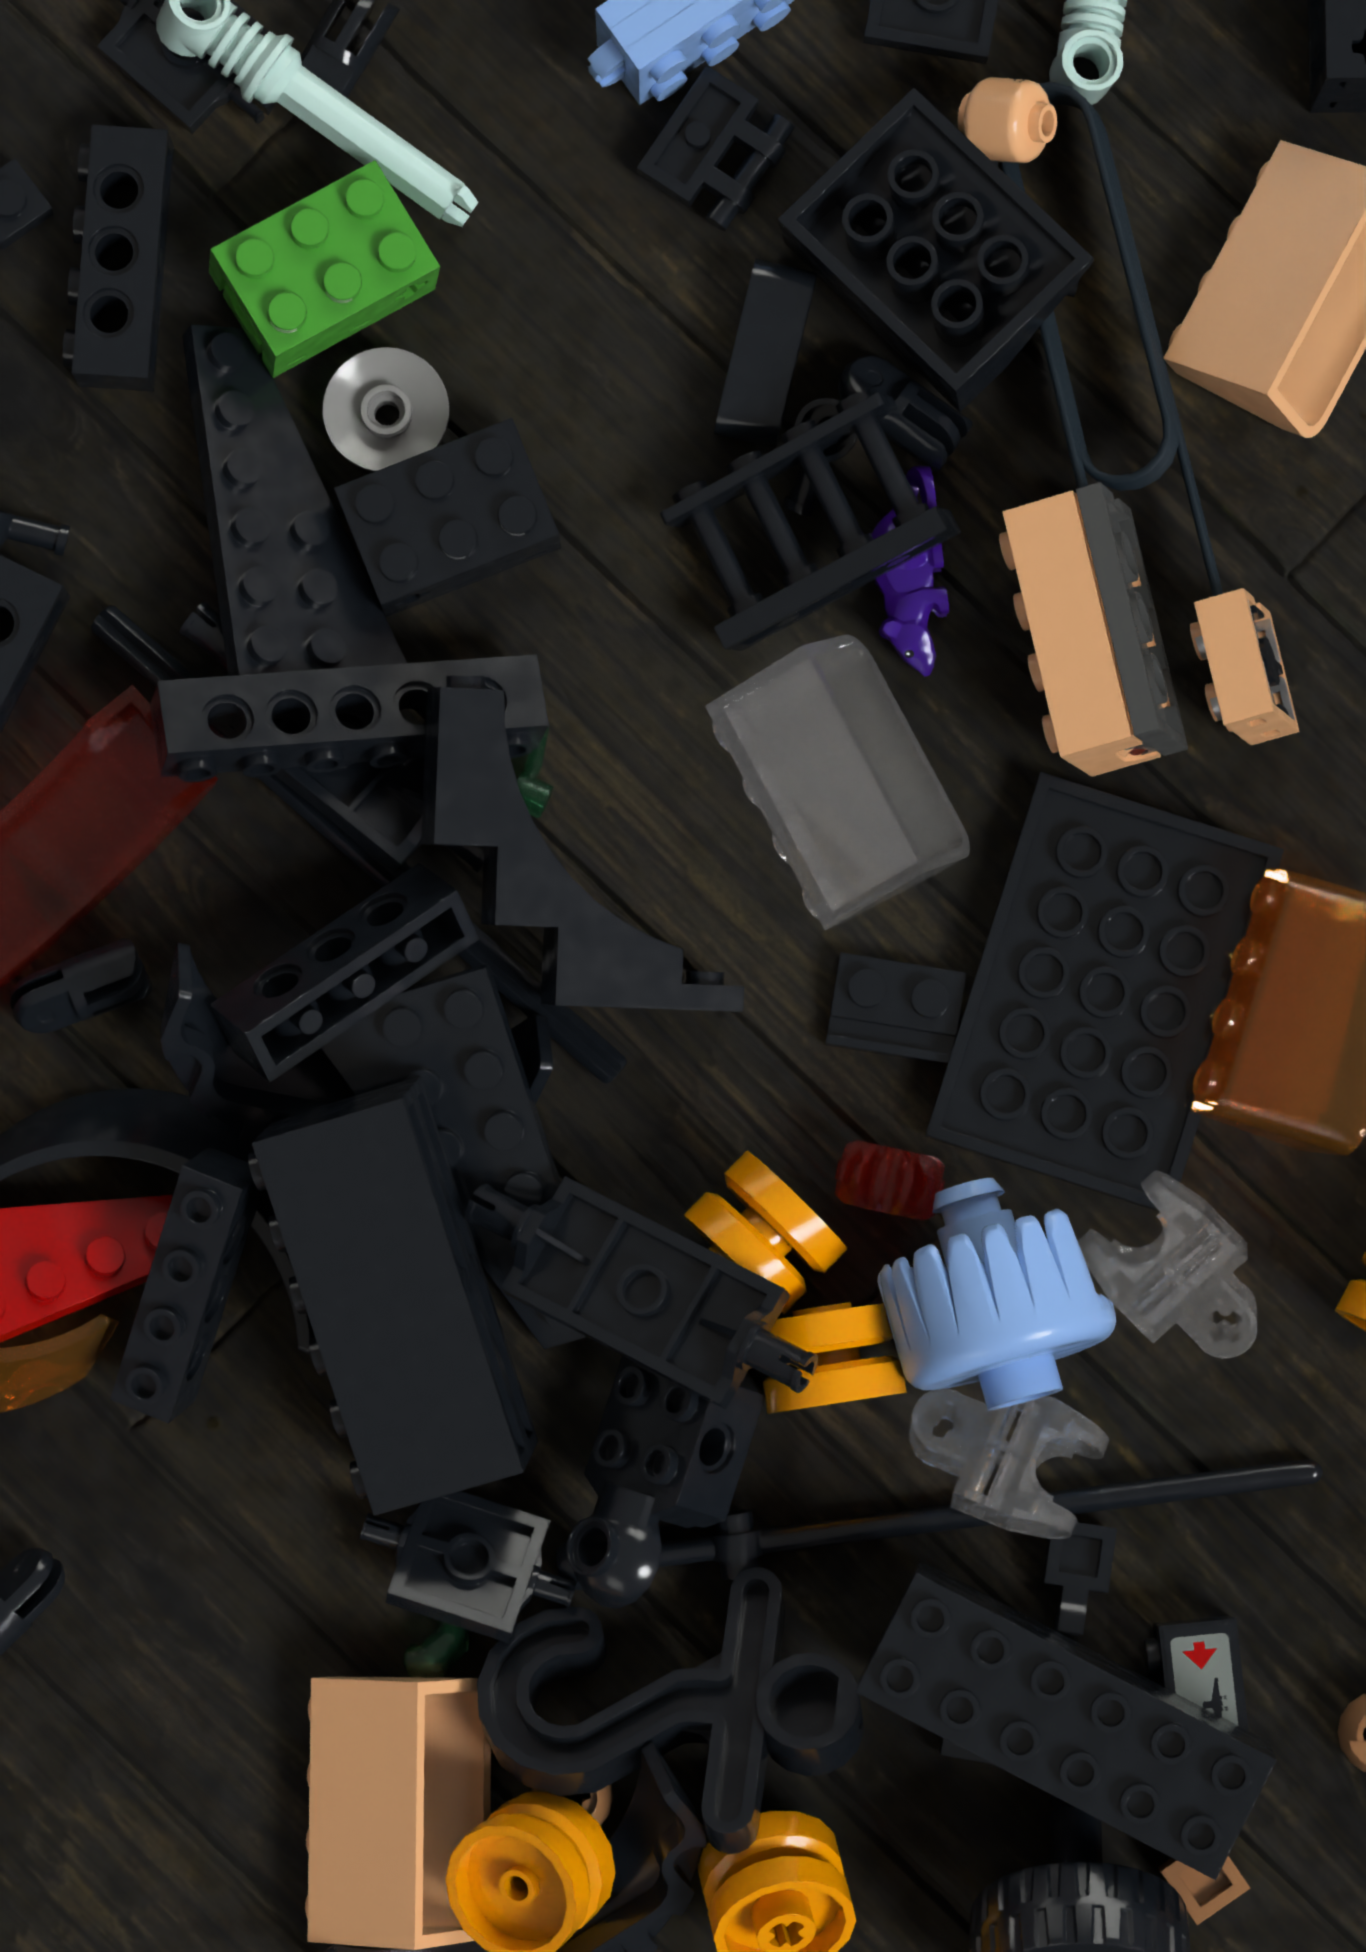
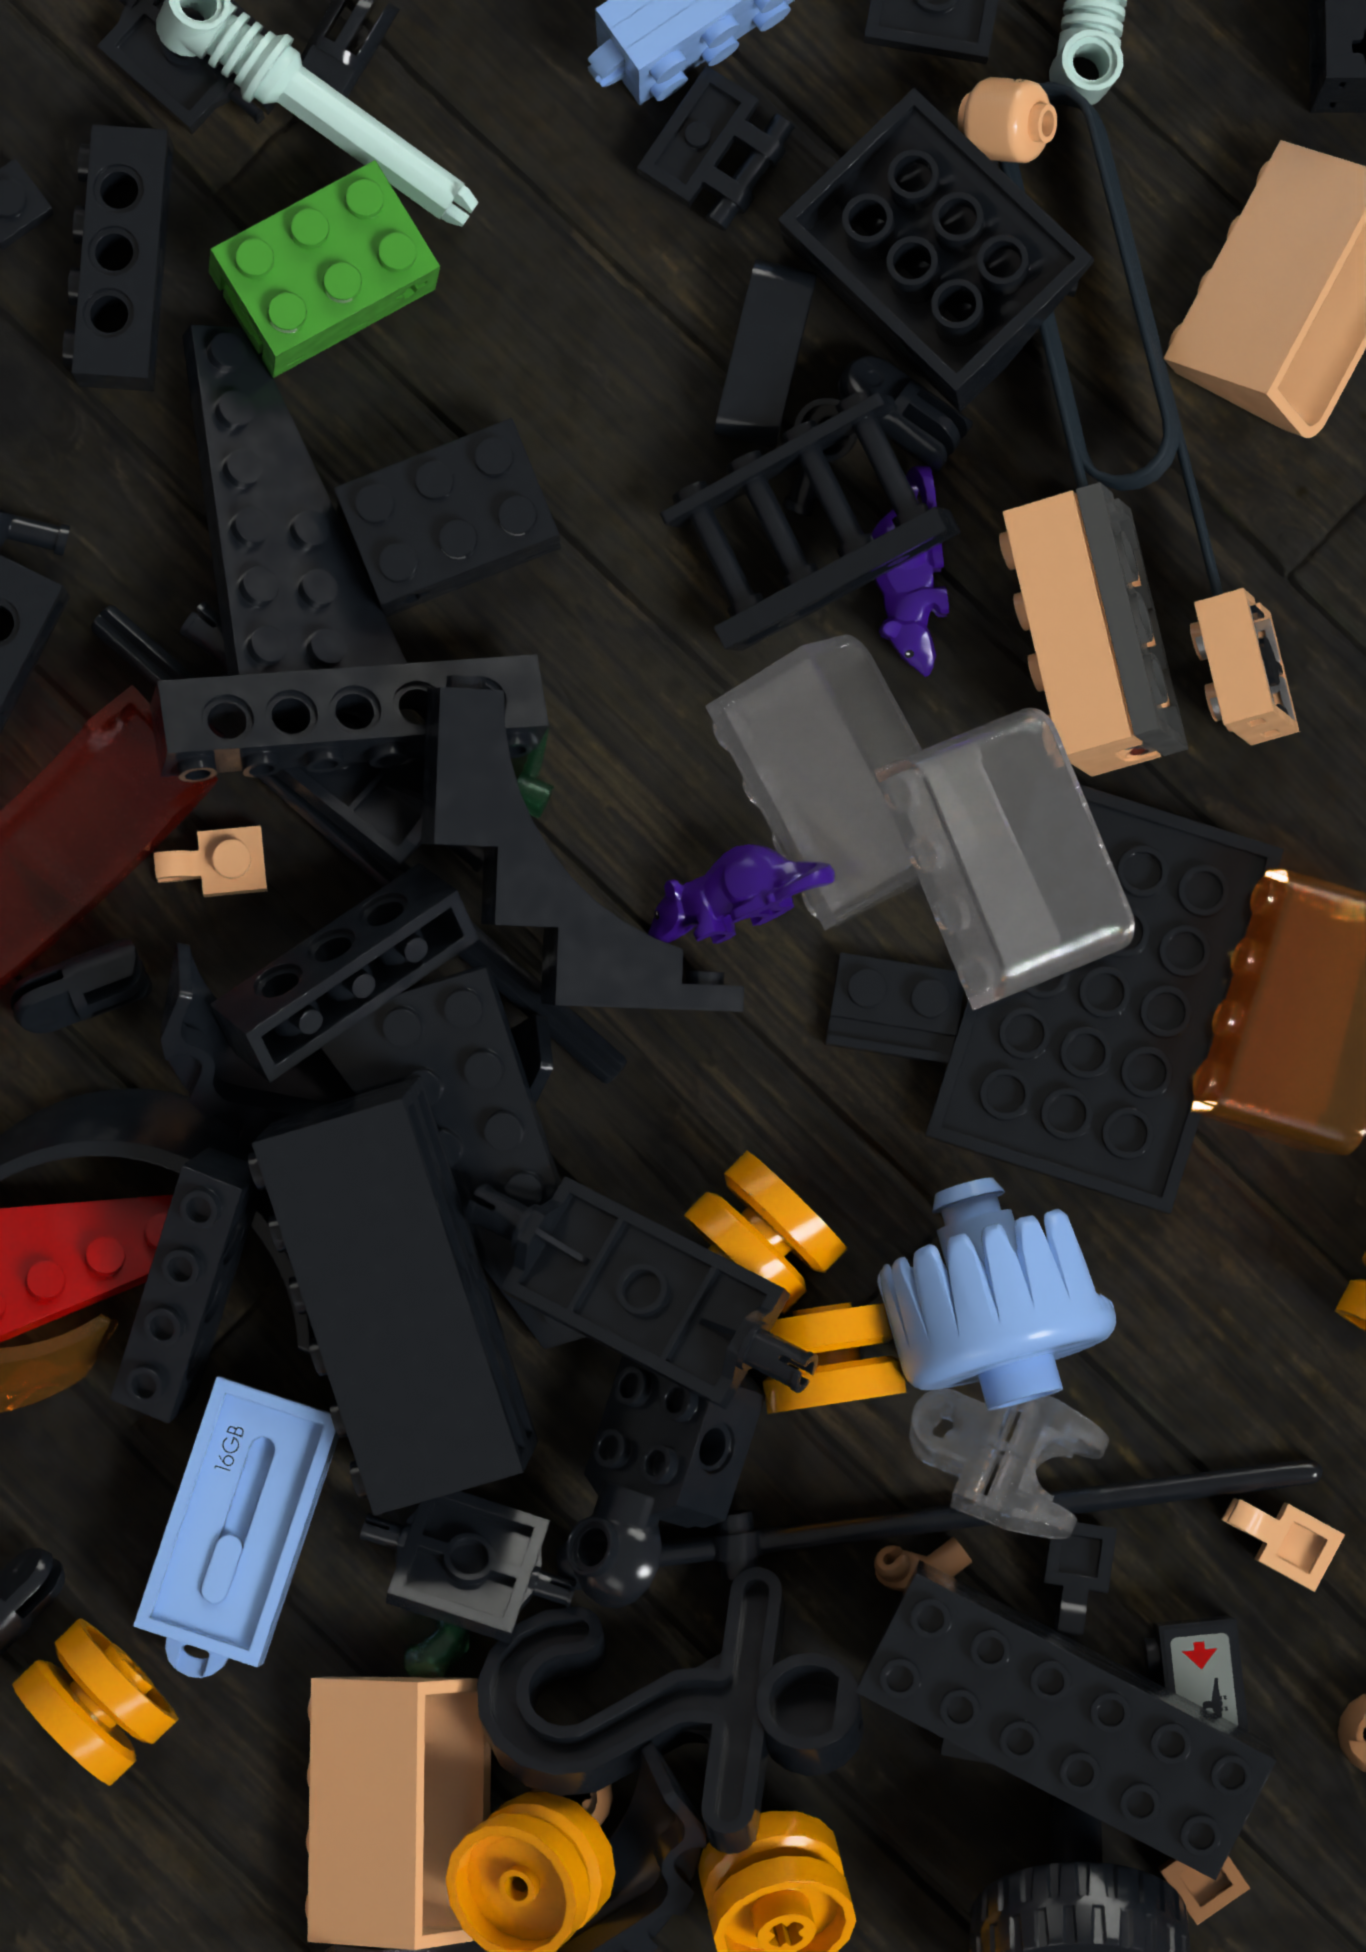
light grey dish [323,347,449,472] -> none
clear red gear [835,1140,945,1220] -> none
clear piece [1078,1171,1257,1358] -> none
none -> light orange wheel [12,1618,179,1786]
none -> light blue piece [133,1376,339,1678]
none -> light nougat plate [154,825,268,897]
none -> dark purple animal [648,844,835,944]
none -> clear windscreen [874,707,1135,1010]
none -> medium nougat arm [874,1537,972,1592]
none -> light nougat plate [1221,1497,1345,1592]

